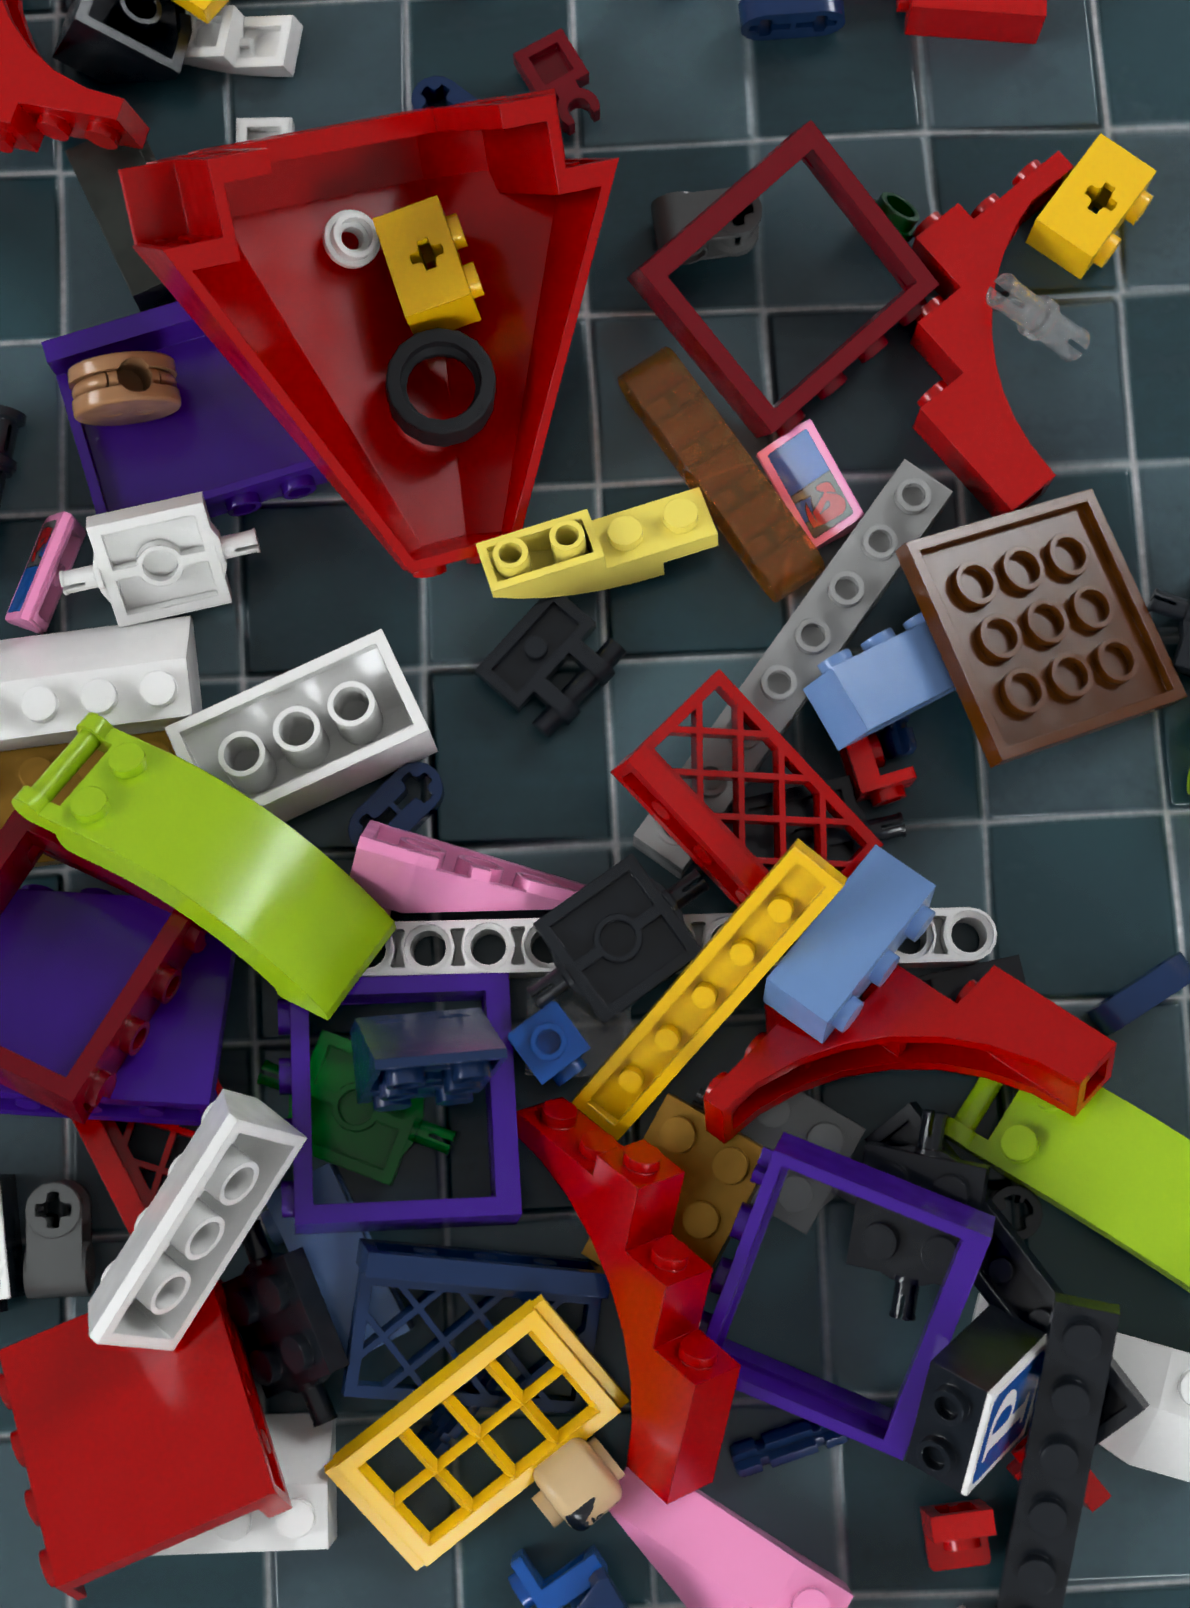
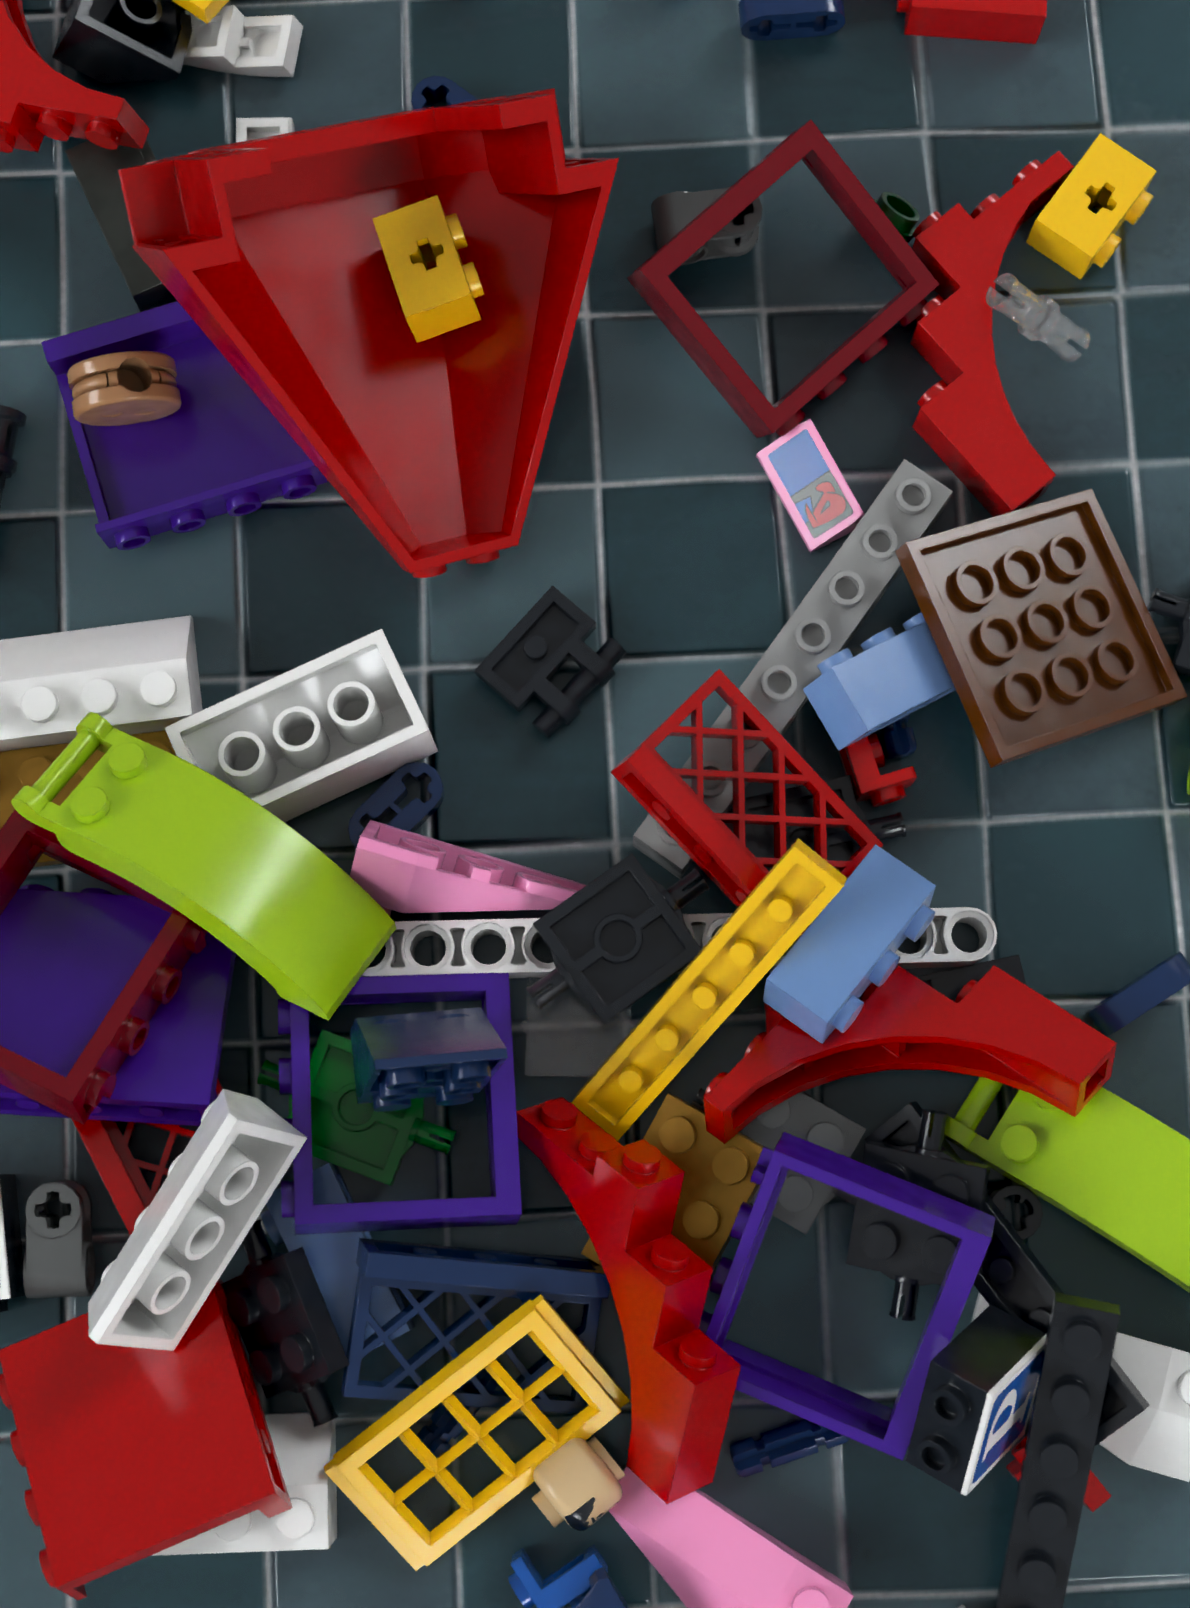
bright pink slope [5,511,86,635] -> none
white plate [59,492,261,628] -> none
white plate [323,210,380,269] -> none
black tyre [385,328,496,447] -> none
light yellow slope [475,487,719,599] -> none
blue bracket [508,1001,591,1087] -> none
dark red plate [513,28,600,136] -> none
clear orange beam [617,346,825,603] -> none
red bracket [920,1499,997,1571] -> none

